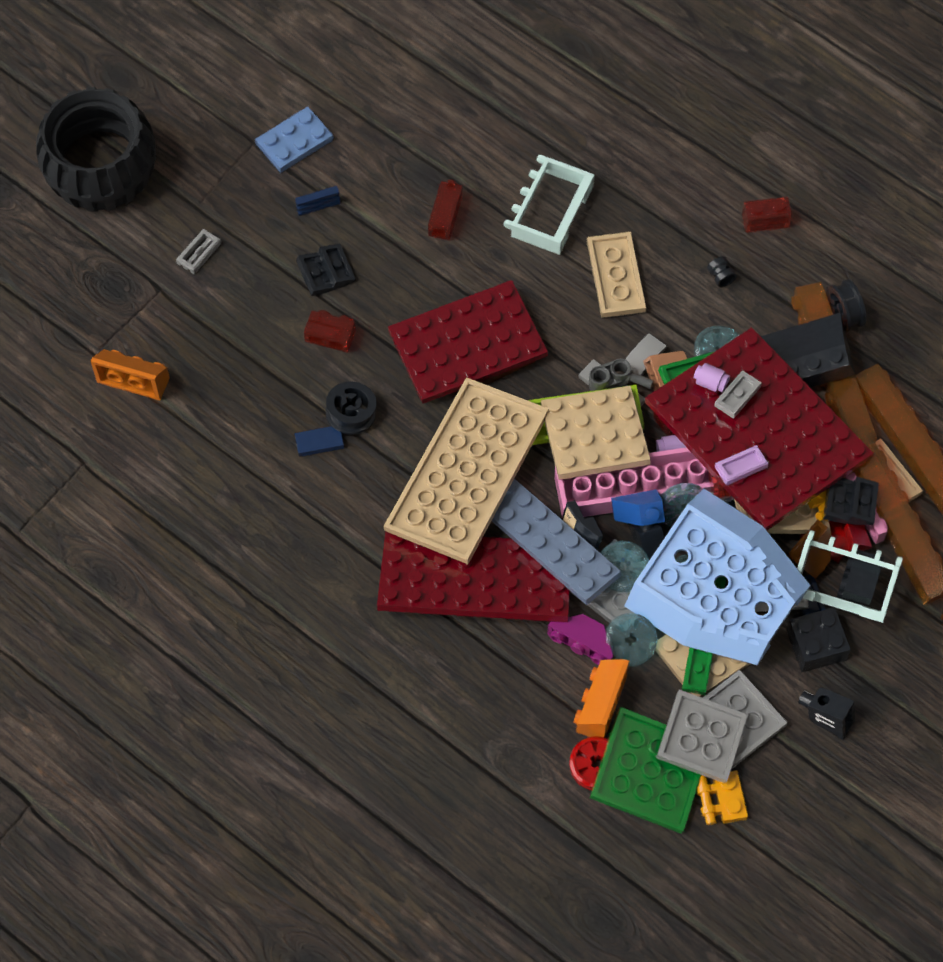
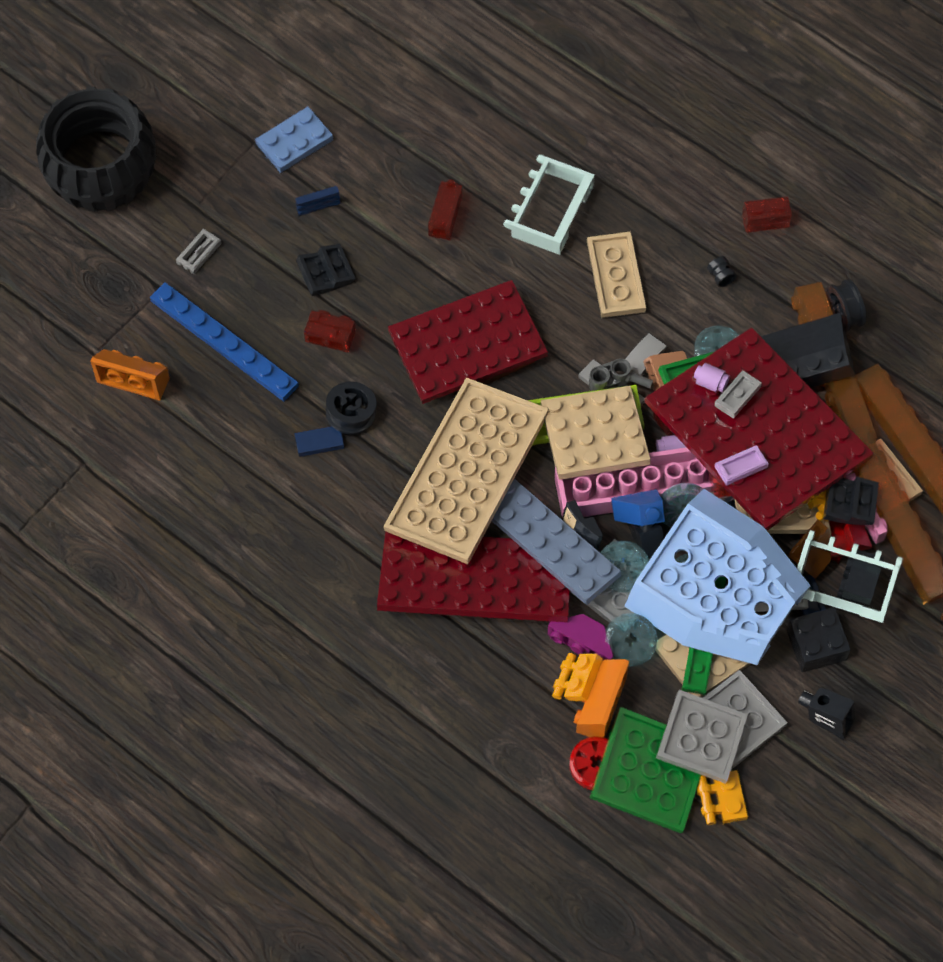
none -> blue plate [150,283,299,402]
none -> light orange plate [552,653,603,701]

